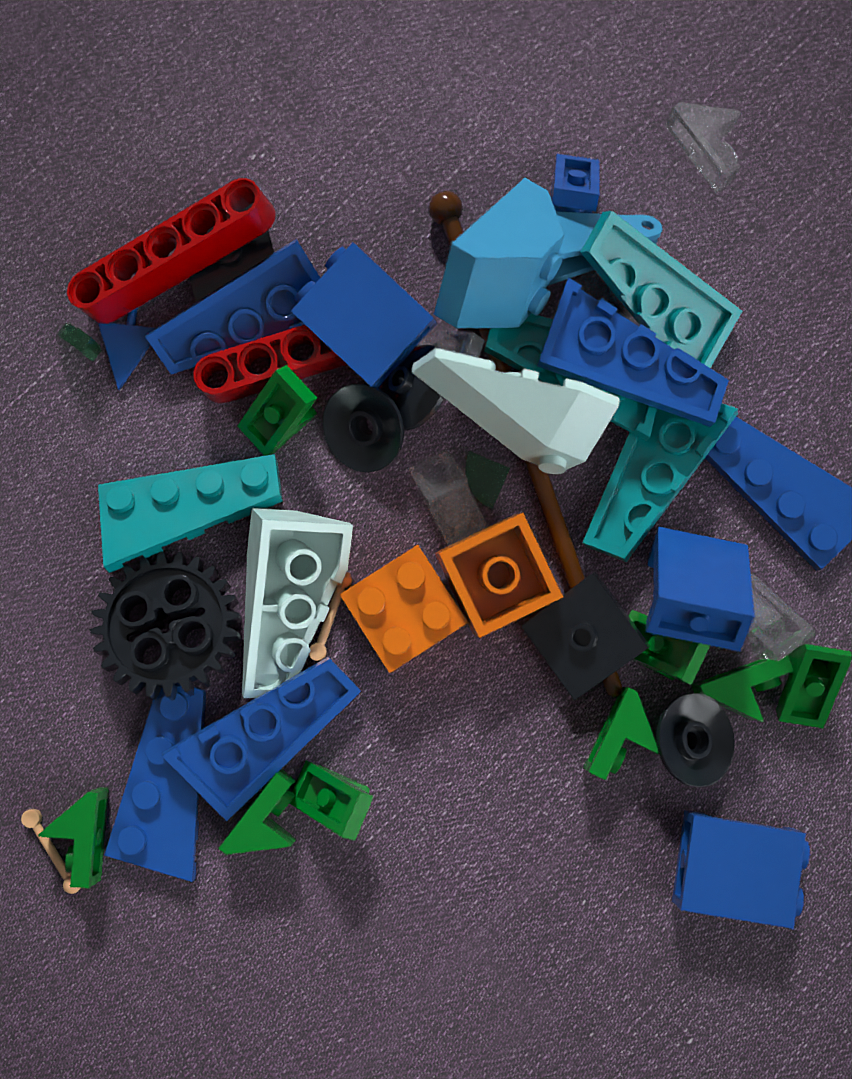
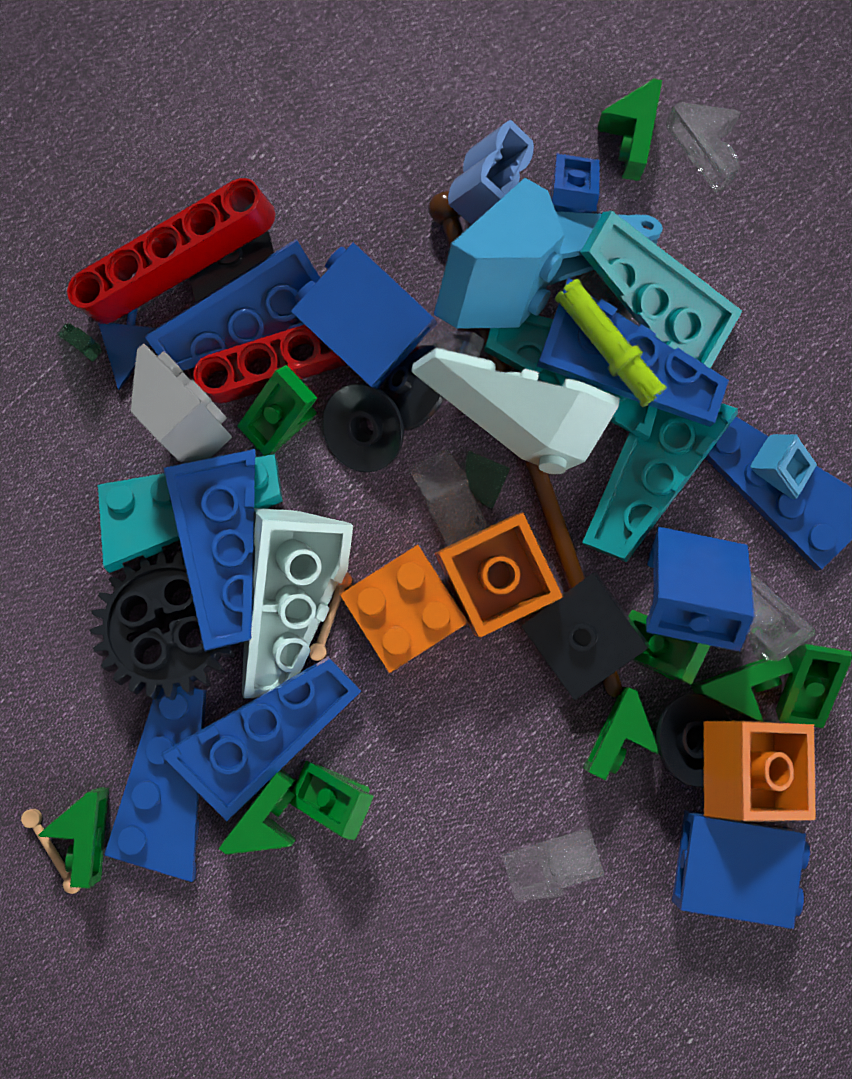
none -> light grey slope [130,344,232,464]
none -> blue wing [164,449,255,651]
none -> medium blue brick [448,120,534,225]
none -> clear slope [502,828,604,901]
none -> lime pin [555,279,667,407]
none -> green slope [597,79,662,181]
none -> orange brick [704,721,816,821]
none -> dark azure slope [750,434,817,499]

